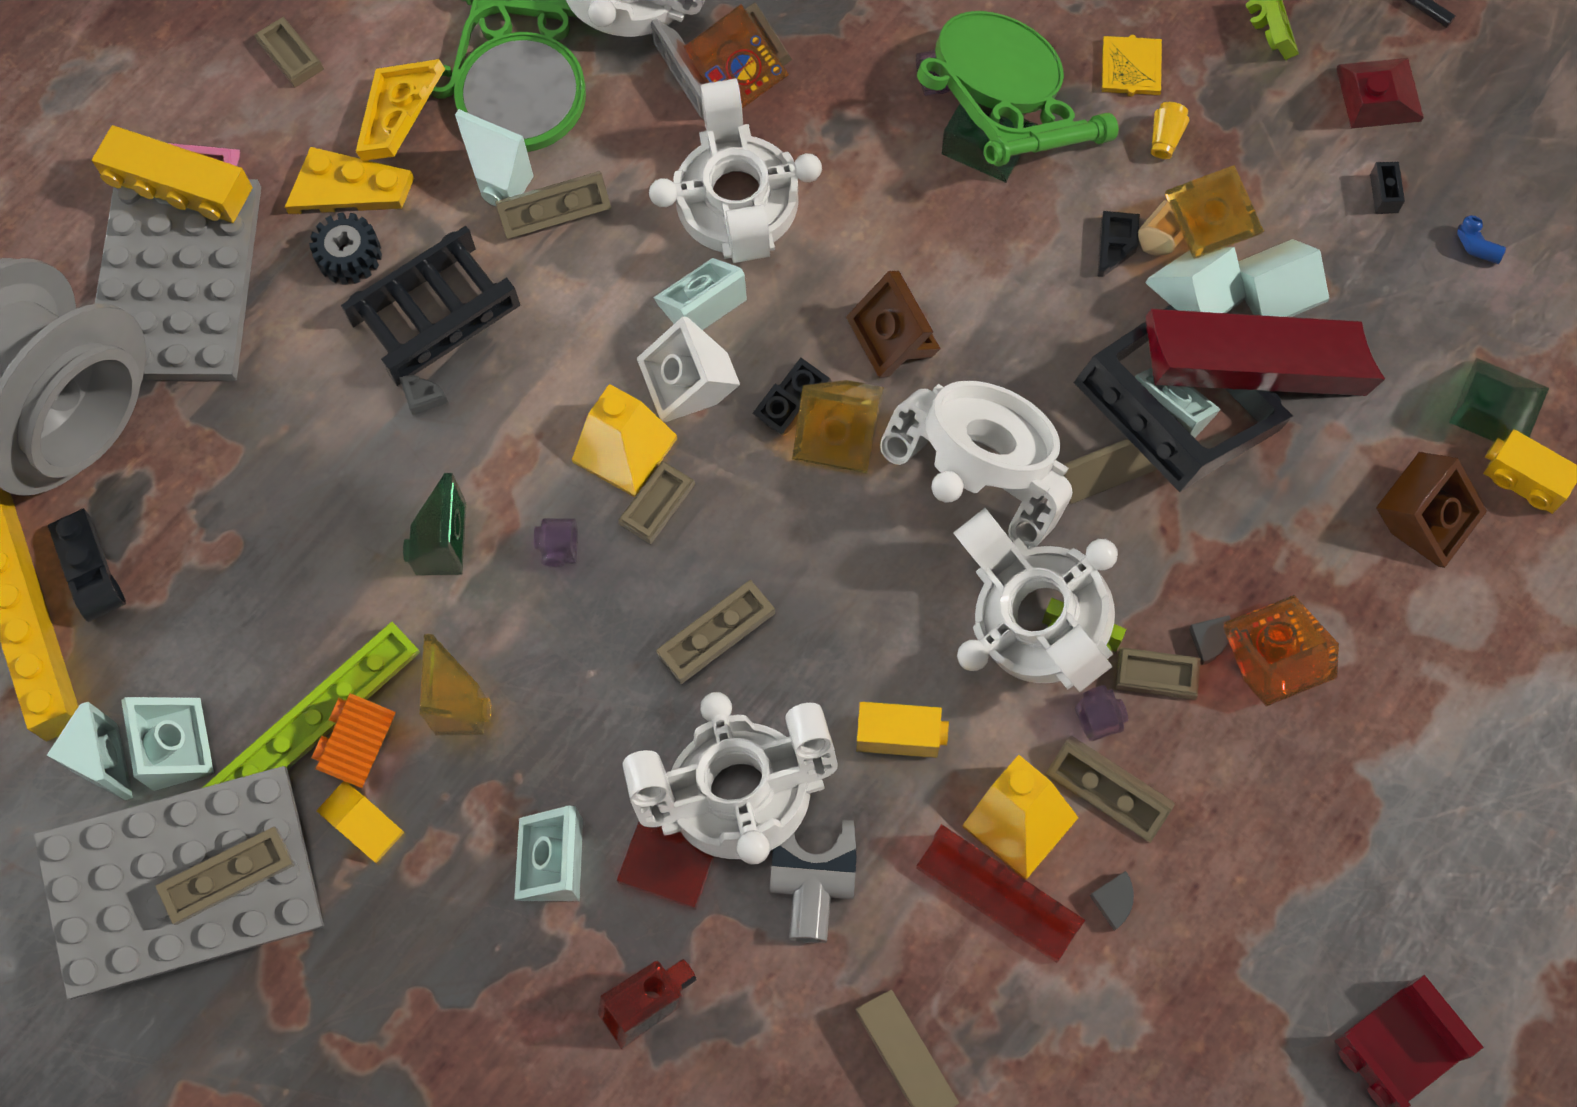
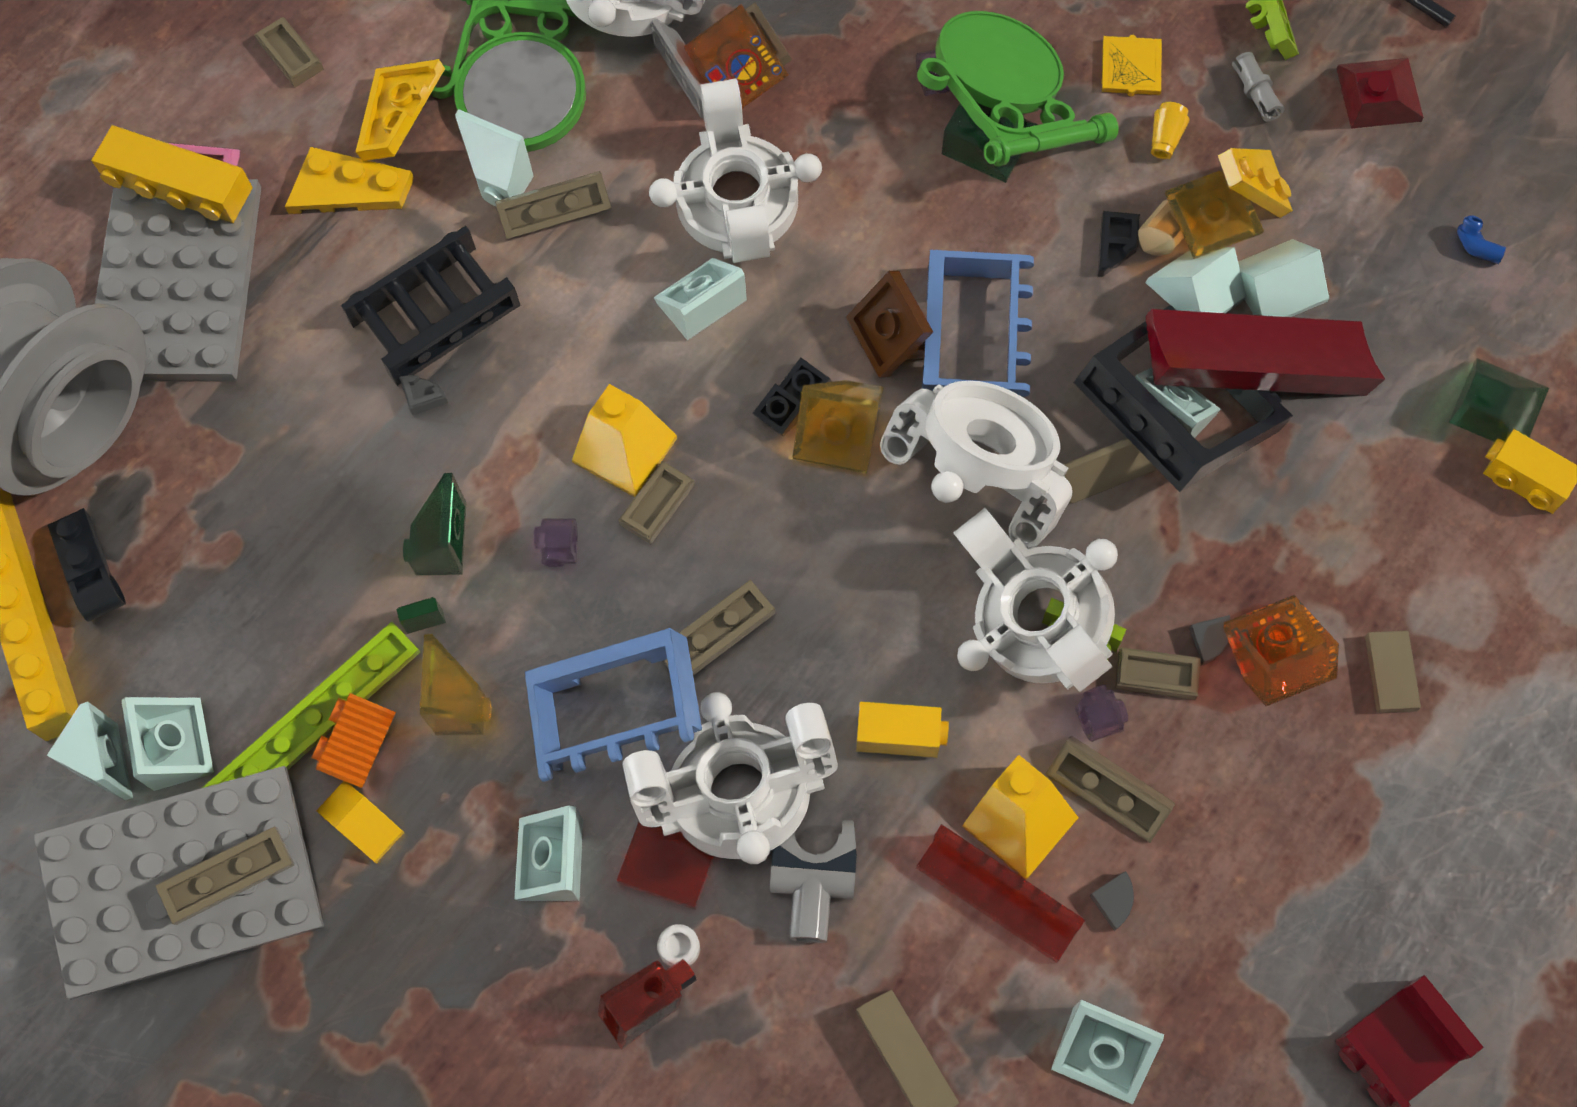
black wheel [309,212,382,285] -> none
white slope [637,316,740,422] -> none
black piece [1370,162,1405,214] -> none
reddish brown slope [1376,452,1487,568] -> none
none -> dark green tile [396,597,446,634]
none -> medium blue hinge [525,628,702,782]
none -> white tile [657,924,700,969]
none -> medium blue hinge [922,250,1034,397]
none -> light aqua slope [1051,1000,1164,1104]
none -> yellow wing [1218,148,1293,218]
none -> light grey pin [1232,52,1285,122]
none -> dark tan tile [1365,631,1421,713]

